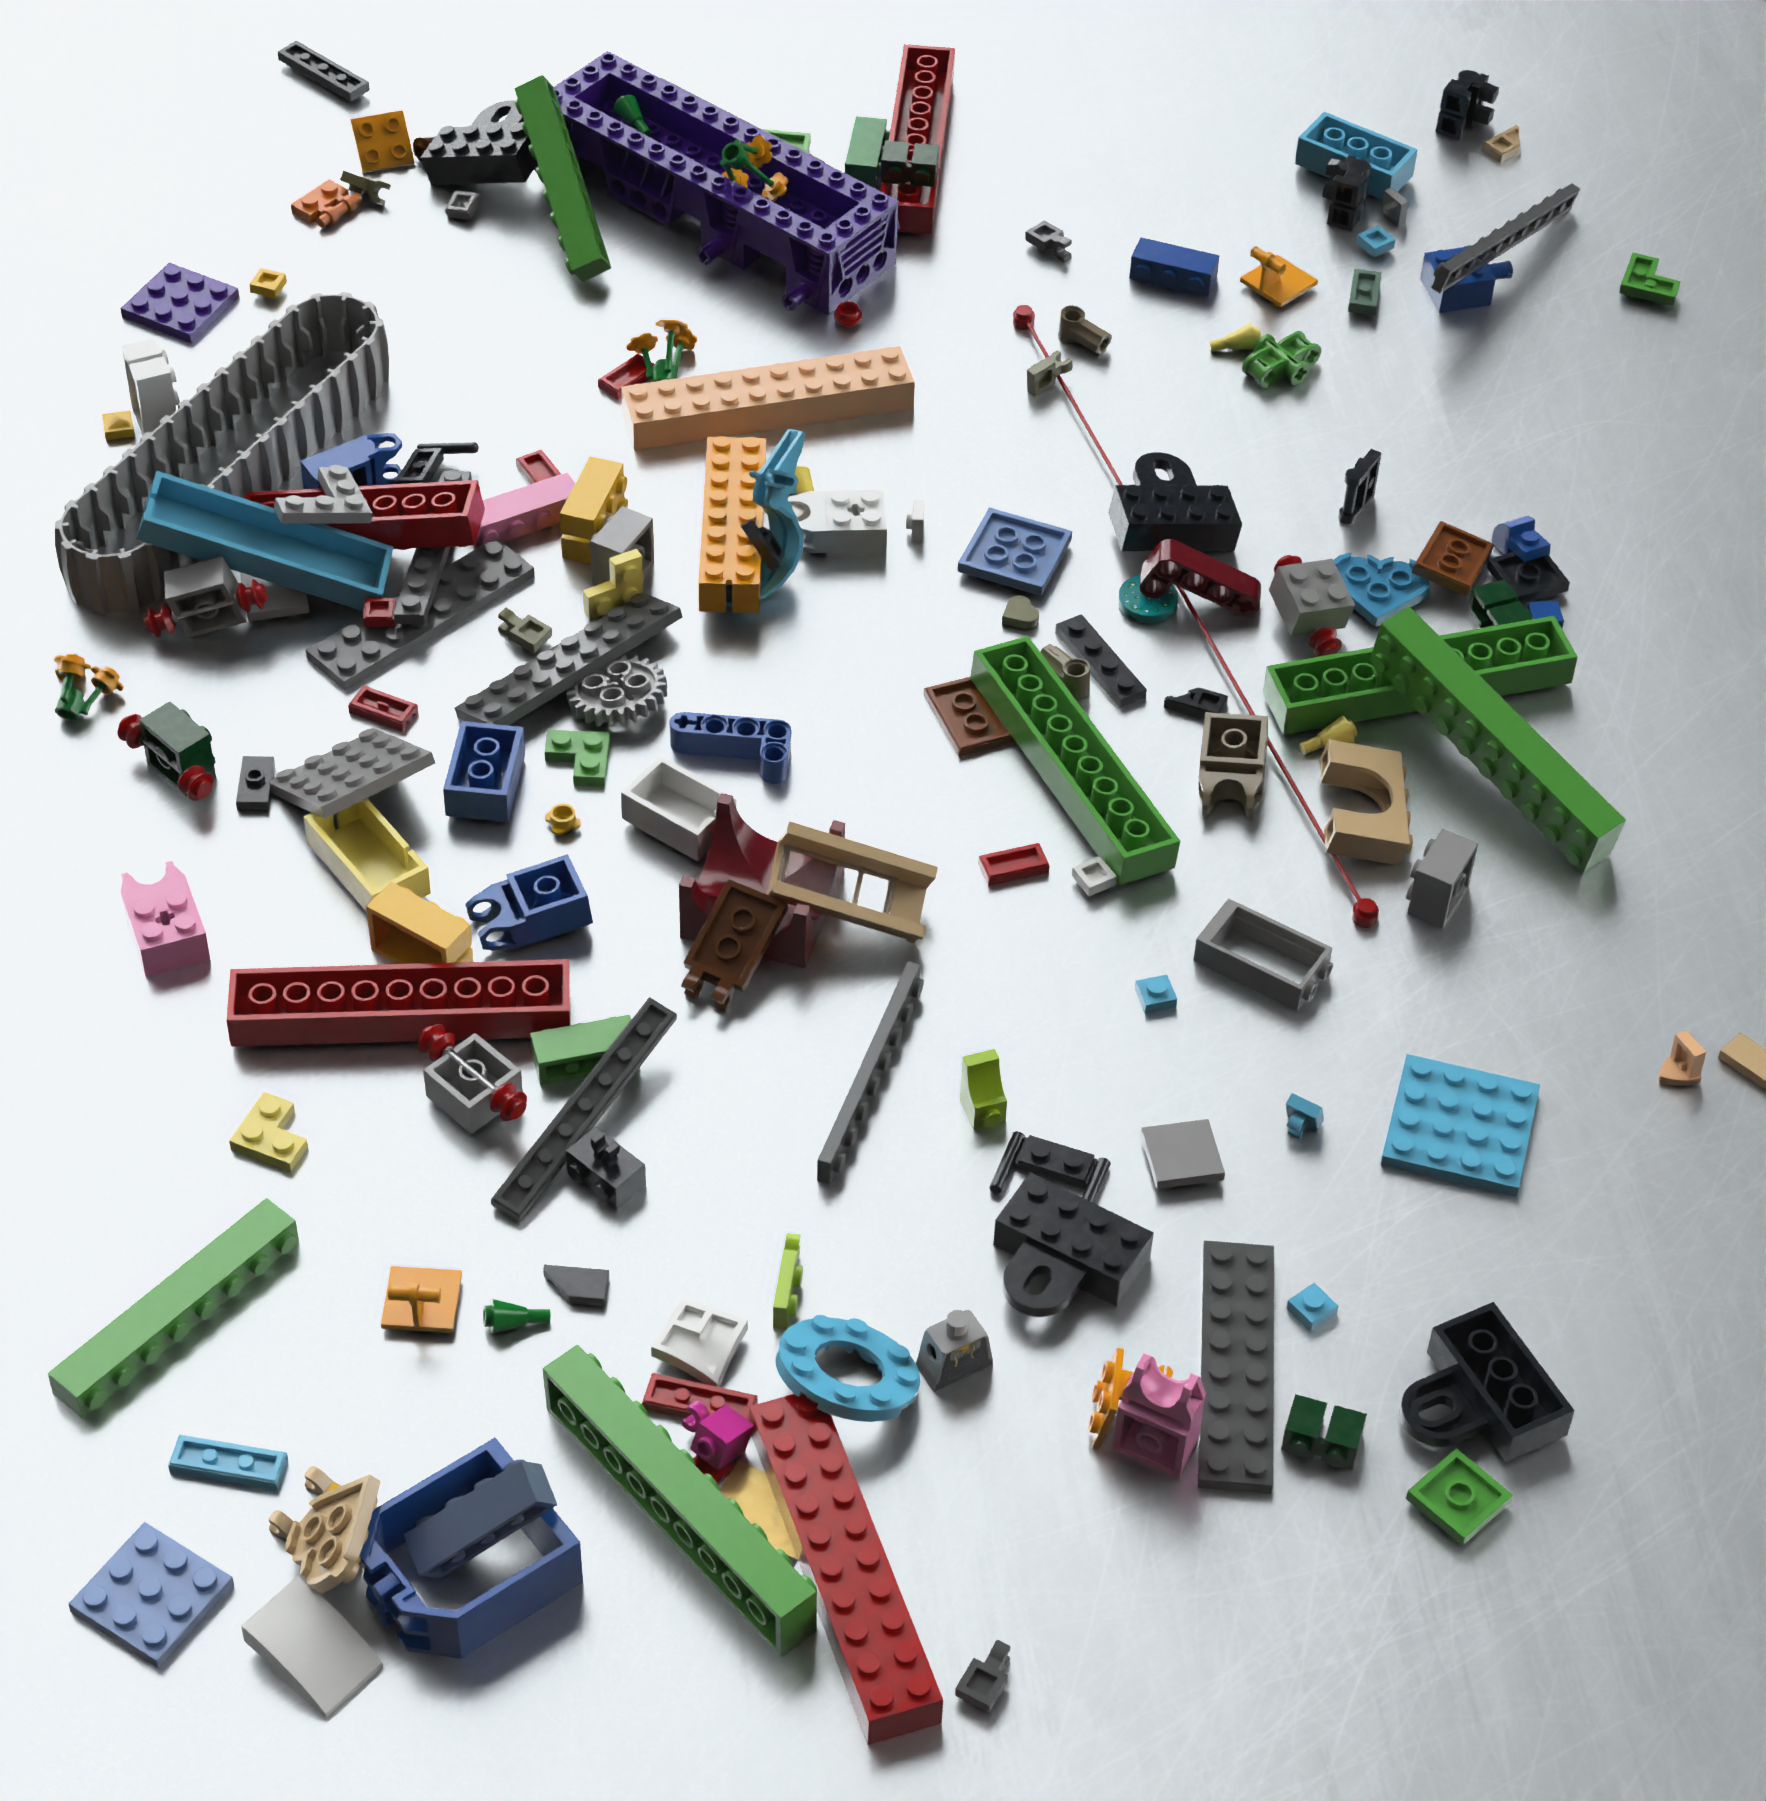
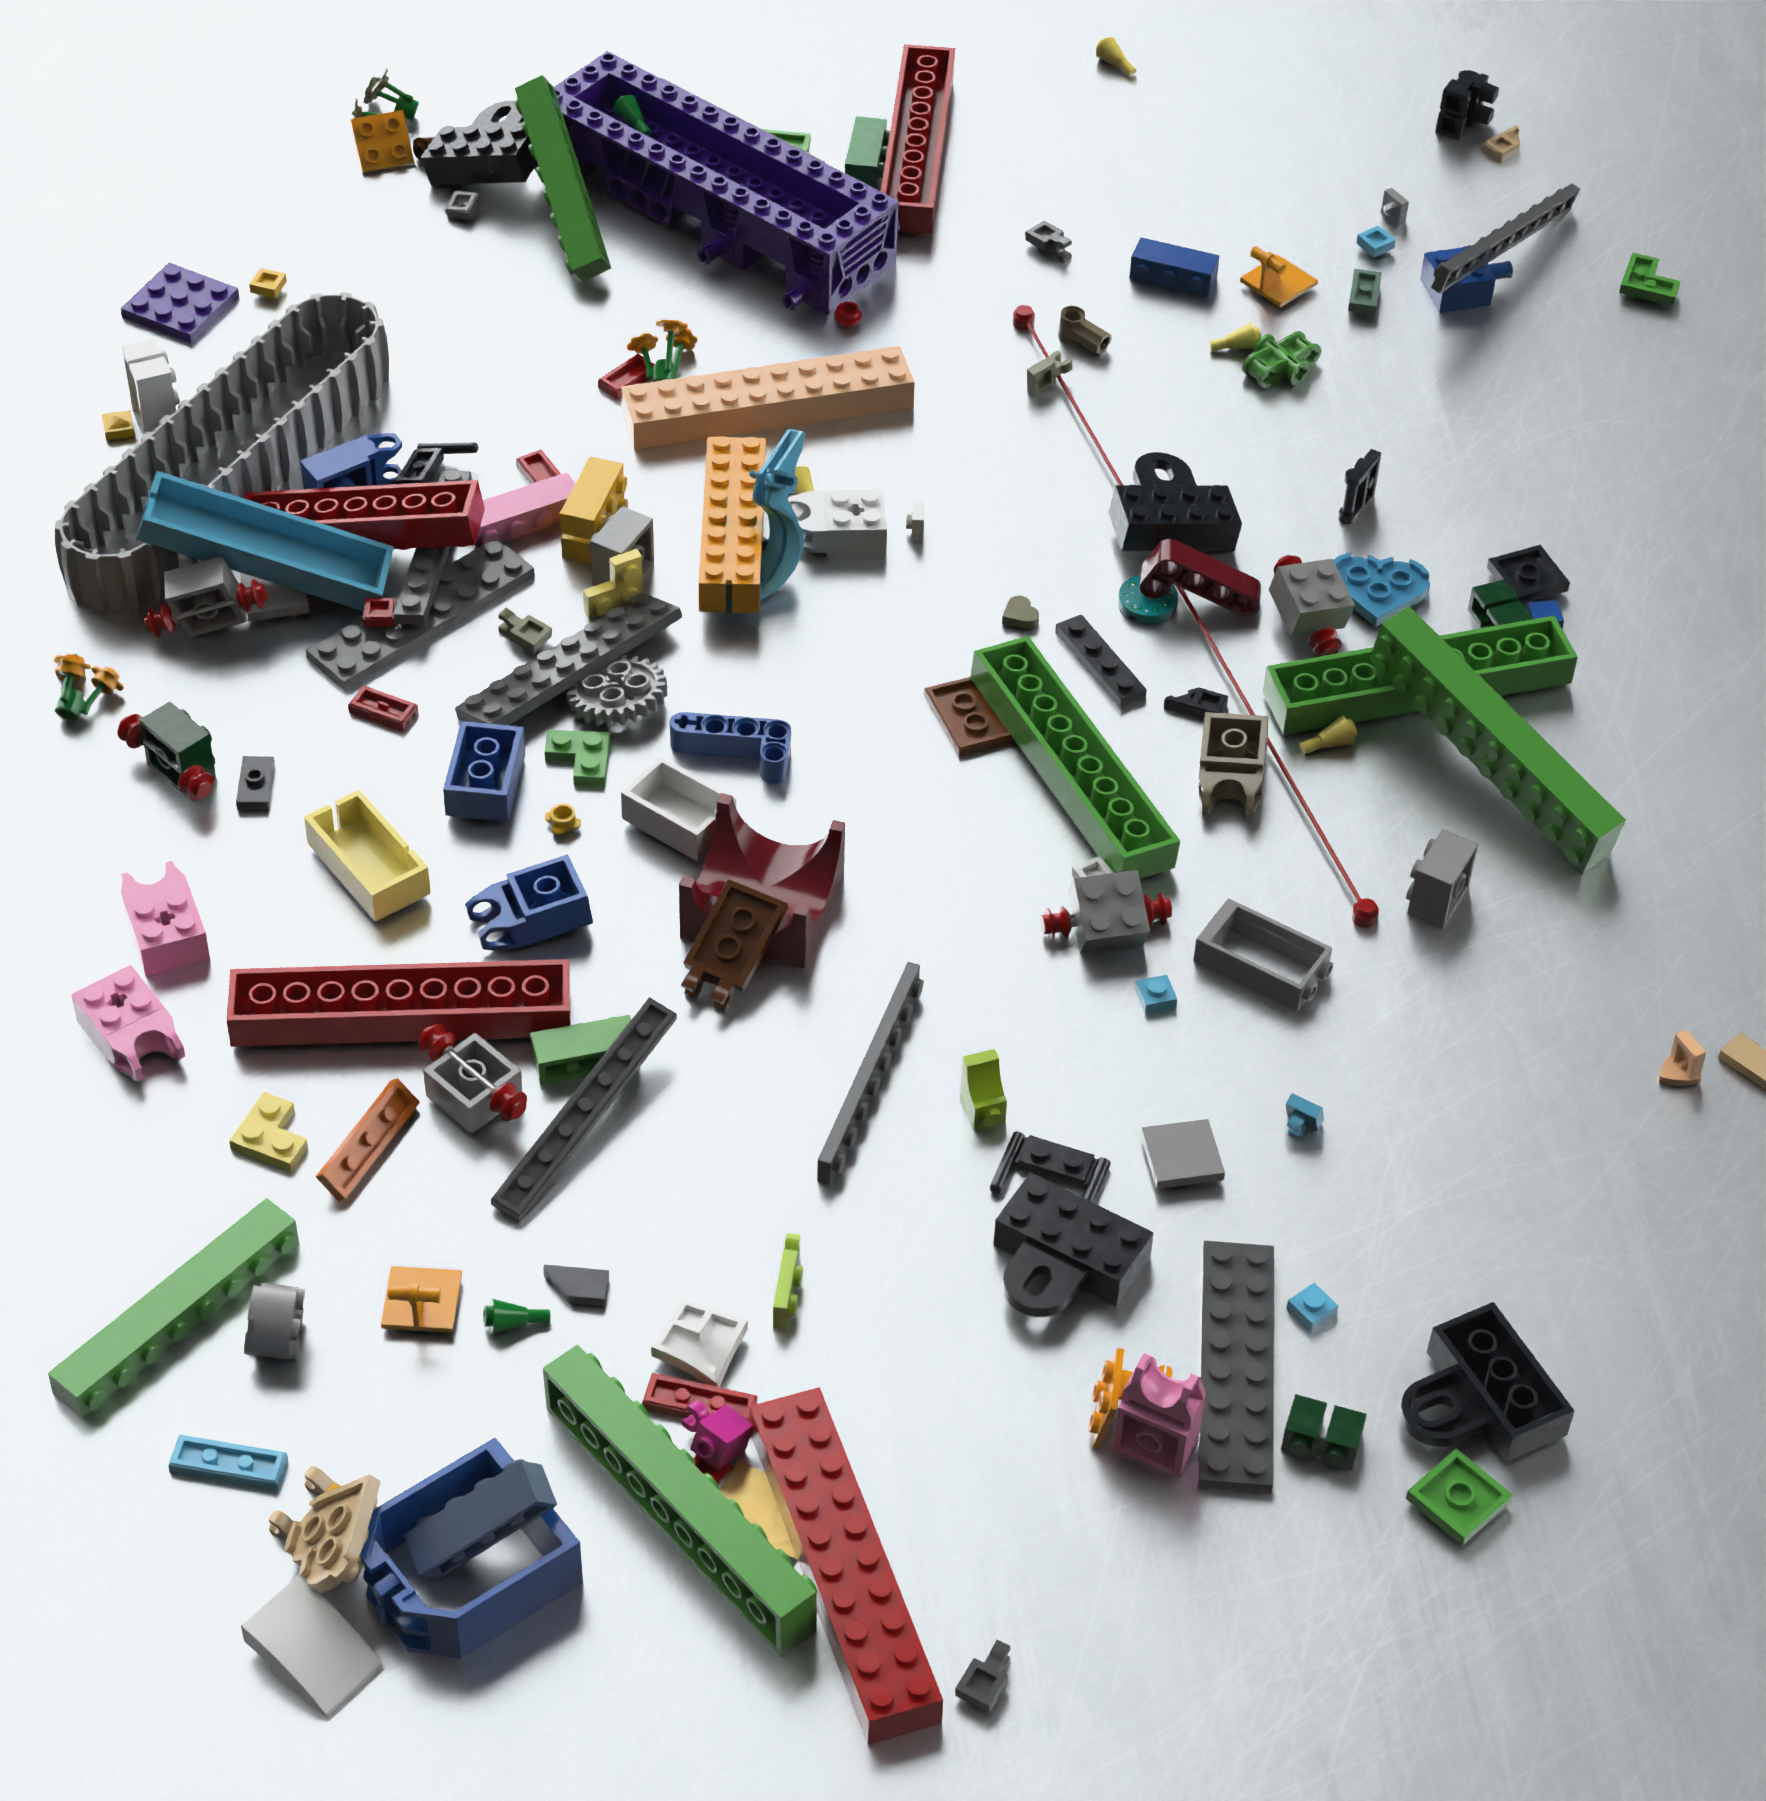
medium blue plate [68,1521,234,1669] -> none
light grey plate [268,728,436,819] -> none
light grey plate [274,465,372,524] -> none
black plate [277,40,370,102] -> none
orange plate [291,179,362,228] -> none
olive plate [340,170,391,205] -> none
yellow piece [366,882,474,964] -> none
black brick [566,1127,646,1210] -> none
plant [720,135,788,202] -> none
black tile [741,520,785,571] -> none
tan piece [766,821,938,944] -> none
medium azure plate [775,1315,920,1422] -> none
piece [881,140,939,187] -> none
light grey torso [916,1310,993,1392] -> none
medium blue plate [957,507,1072,596] -> none
red tile [978,843,1050,886] -> none
dark tan piece [1041,644,1090,699] -> none
medium azure brick [1295,112,1418,200] -> none
tan arch [1319,739,1413,866] -> none
black hips [1322,155,1371,231] -> none
medium azure plate [1380,1054,1540,1196] -> none
dark orange tile [1411,521,1494,597] -> none
blue brick [1492,516,1551,562] -> none
none -> bright pink brick [71,965,186,1081]
none -> light grey brick [244,1282,306,1360]
none -> orange plate [315,1078,420,1201]
none -> plant [351,67,420,122]
none -> light grey brick [1040,870,1172,952]
none -> light yellow cone [1095,37,1137,77]

